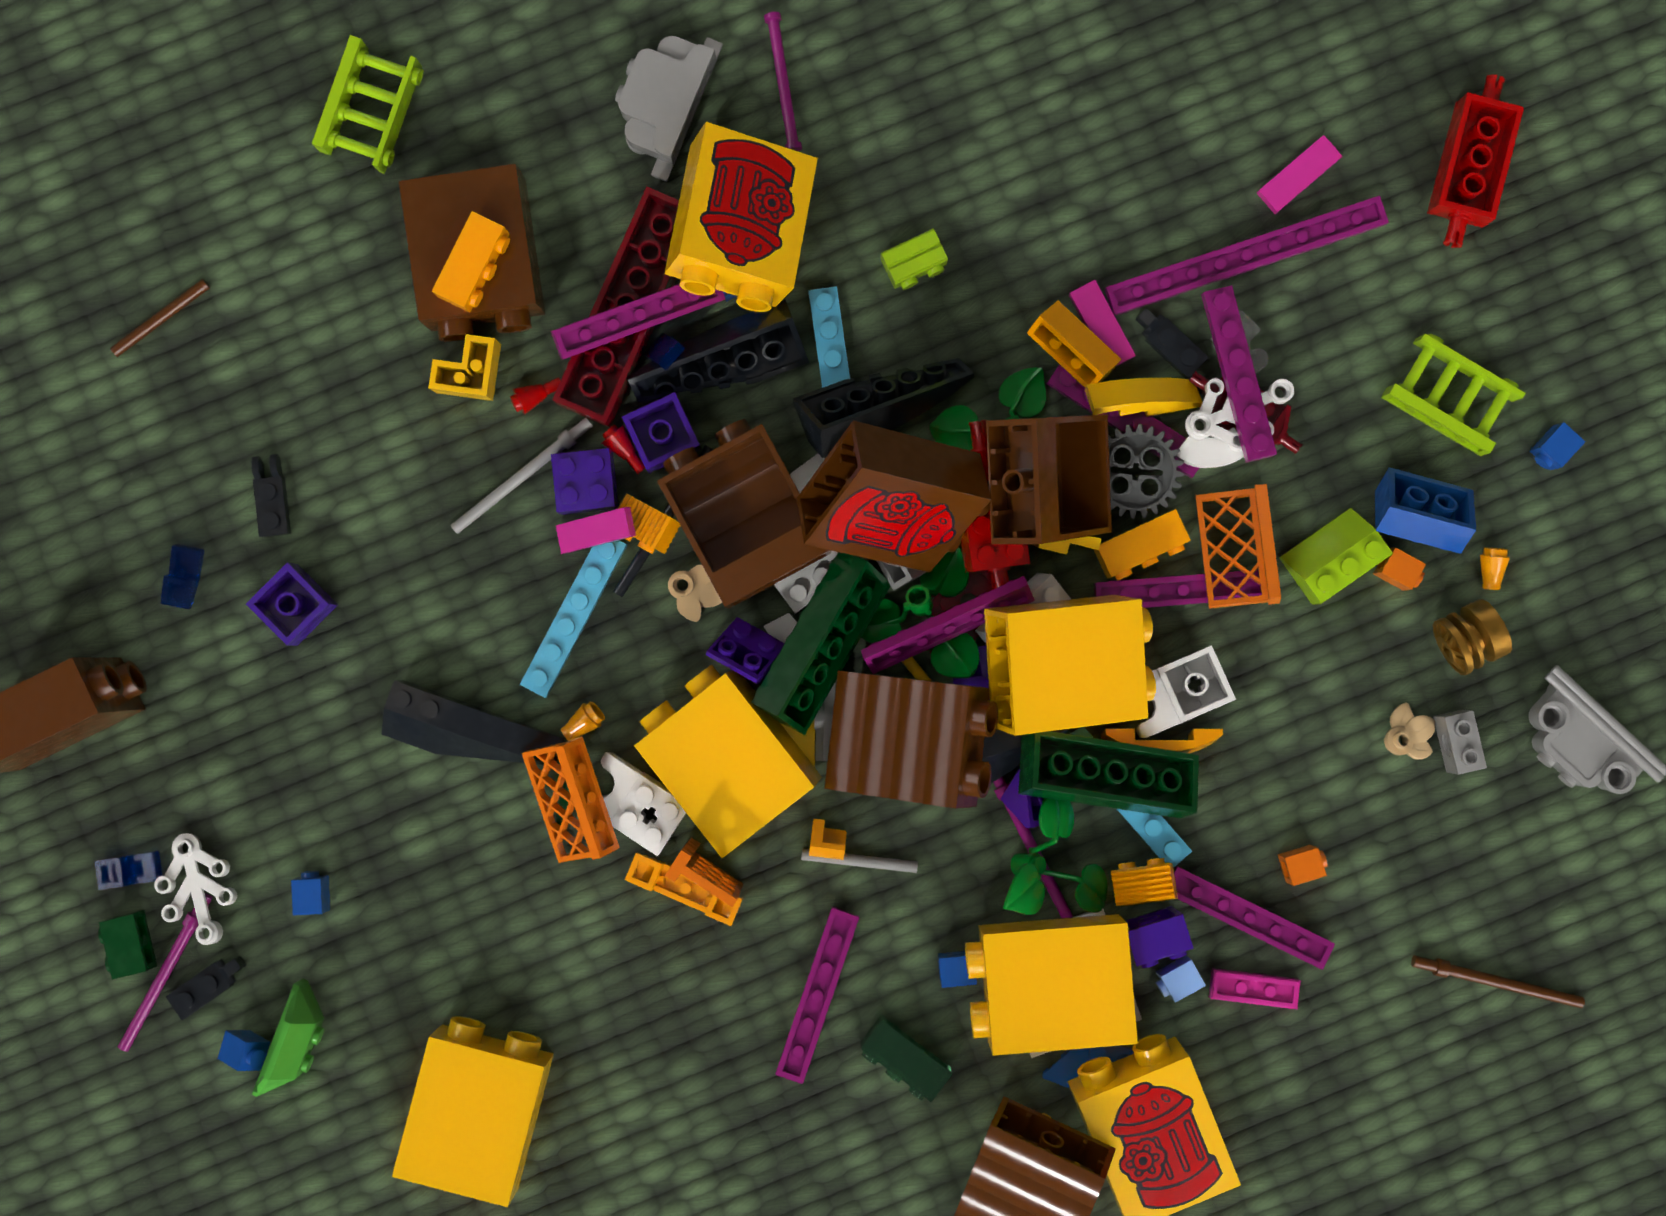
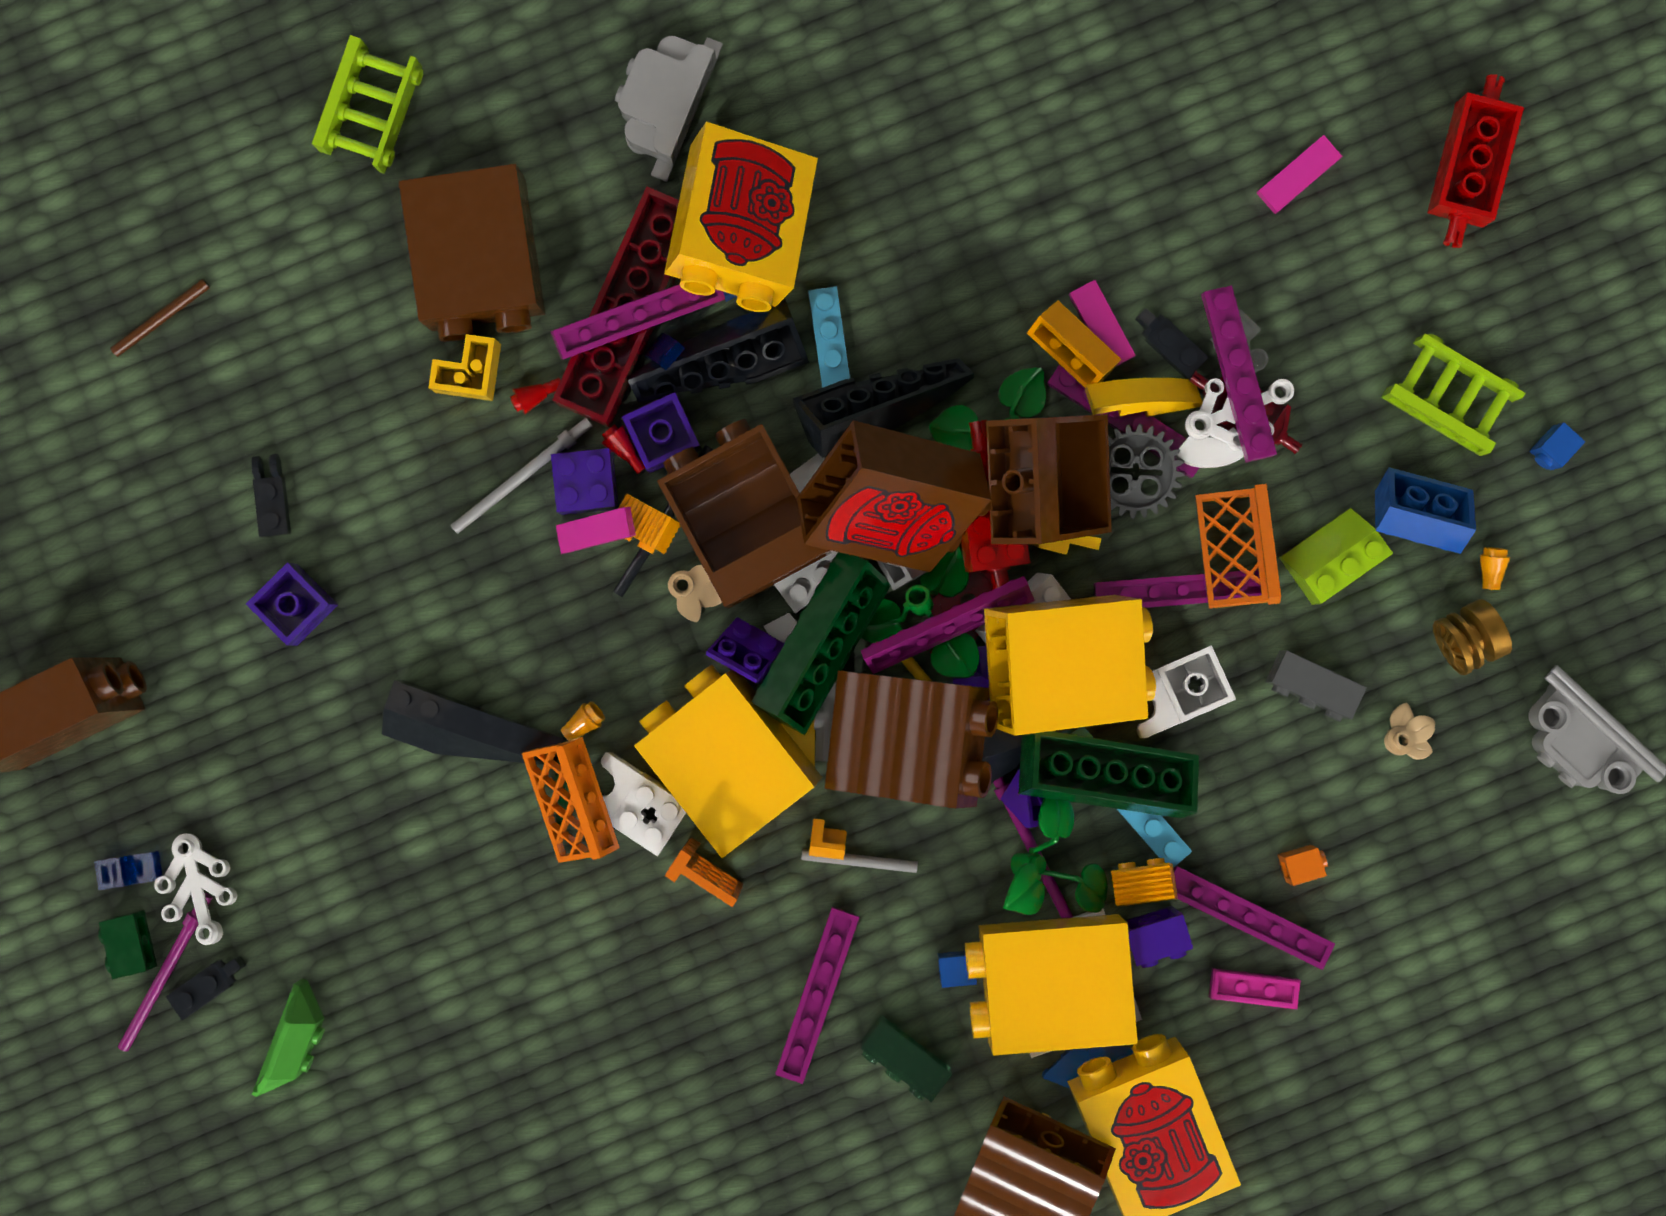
clear blue slope [160,544,205,610] -> none
blue brick [217,1030,270,1071] -> none
blue brick [291,871,330,916] -> none
yellow brick [392,1016,554,1207] -> none
light orange brick [432,211,510,313] -> none
medium azure plate [520,540,627,698] -> none
light orange slope [625,853,743,926] -> none
magenta bar [764,12,802,151] -> none
lime brick [880,229,948,290] -> none
light orange brick [1093,509,1191,581] -> none
light orange slope [1101,729,1223,753] -> none
magenta plate [1104,195,1389,316] -> none
light blue brick [1156,955,1206,1003] -> none
orange brick [1373,547,1426,591] -> none
reddish brown bar [1411,955,1585,1008] -> none
light grey brick [1433,710,1487,775] -> none
none -> dark grey brick [1265,650,1367,722]

